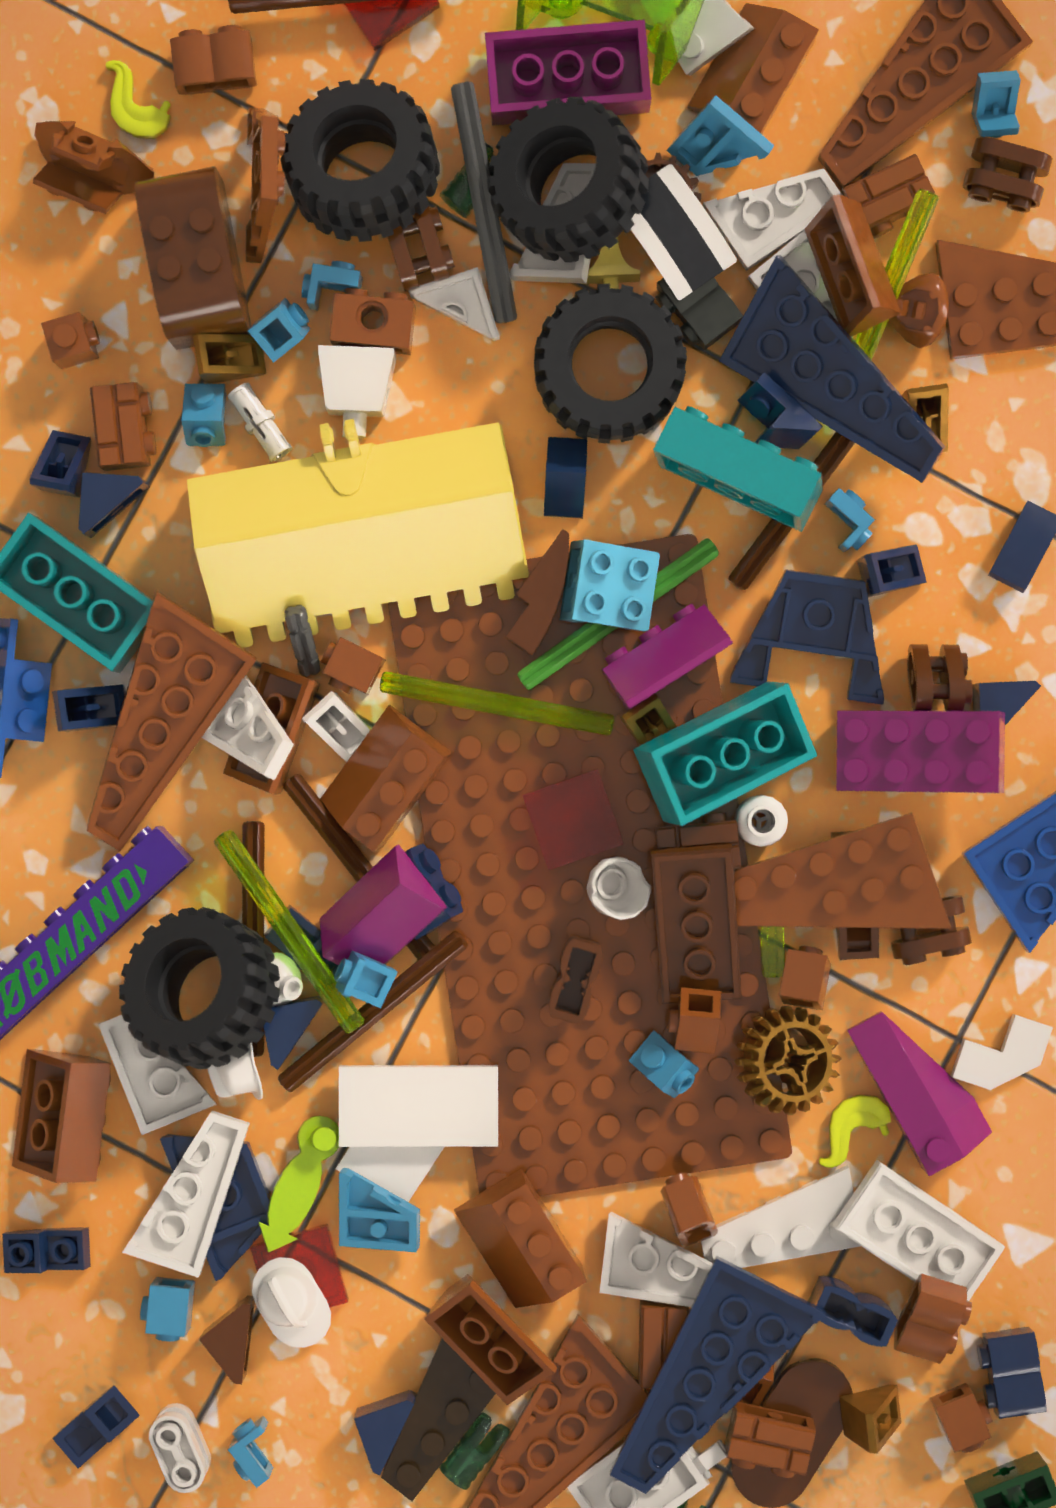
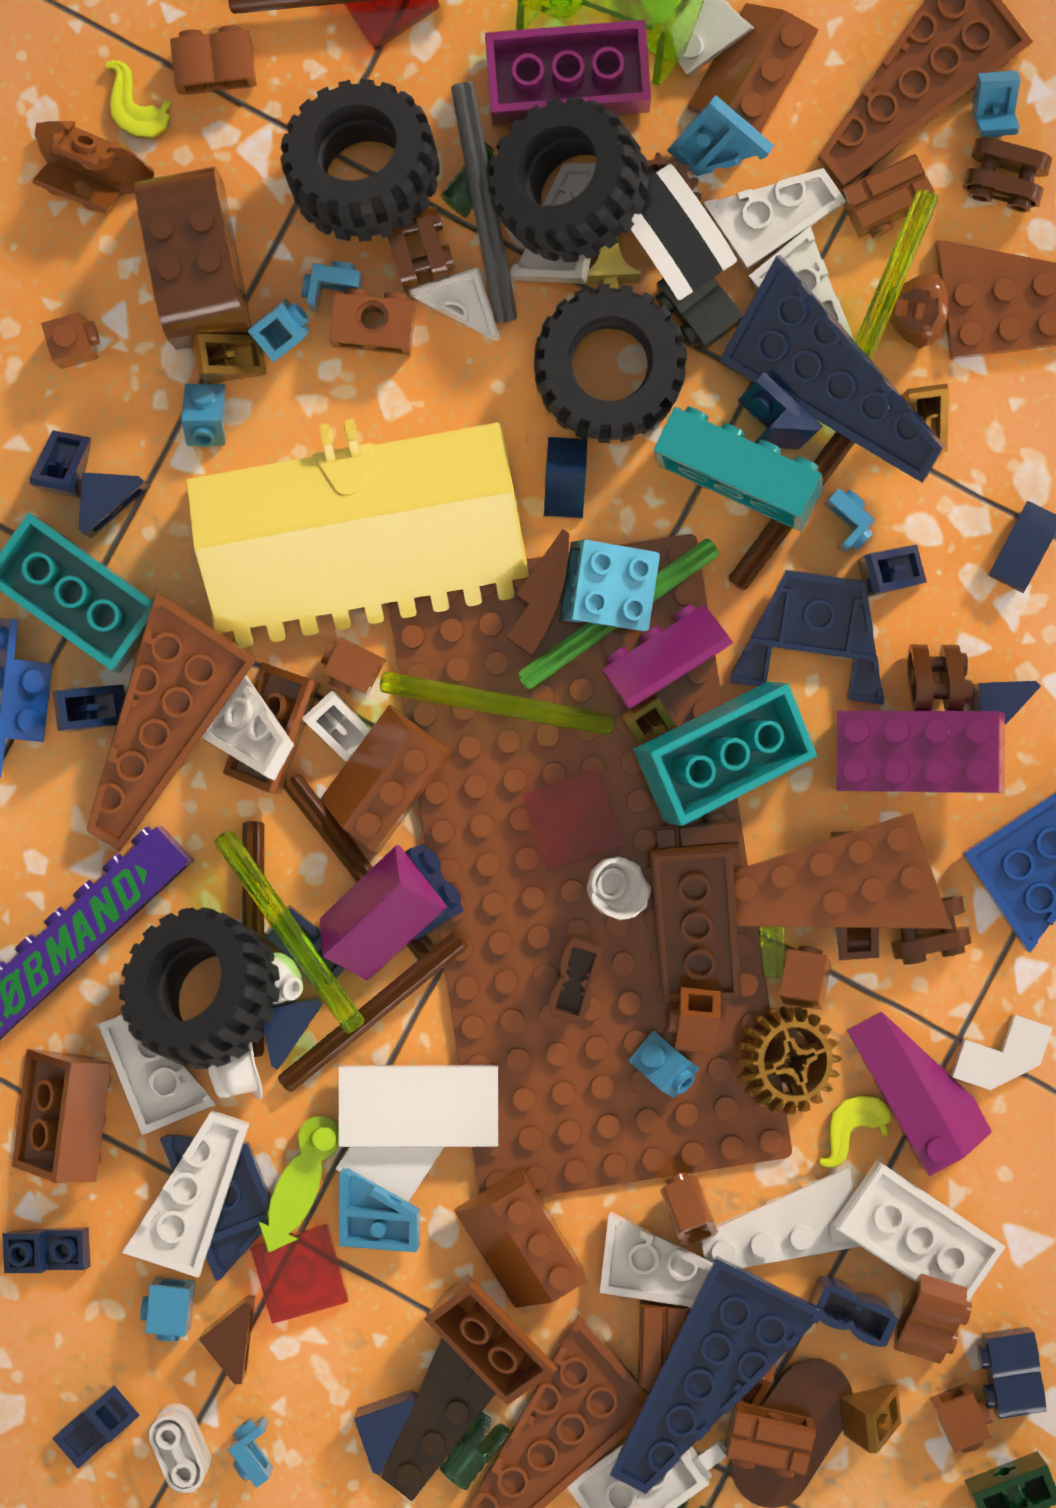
dark orange brick [90,382,157,471] -> none
white pin [228,383,292,462] -> none
dark orange wing [245,108,285,263] -> none
white piece [252,1257,331,1348] -> none
dark grey axle [284,605,320,677] -> none
white torso [318,345,396,439] -> none
dark azure bracket [334,950,398,1008] -> none
white head [734,795,788,847] -> none
dark orange slope [804,194,901,337] -> none

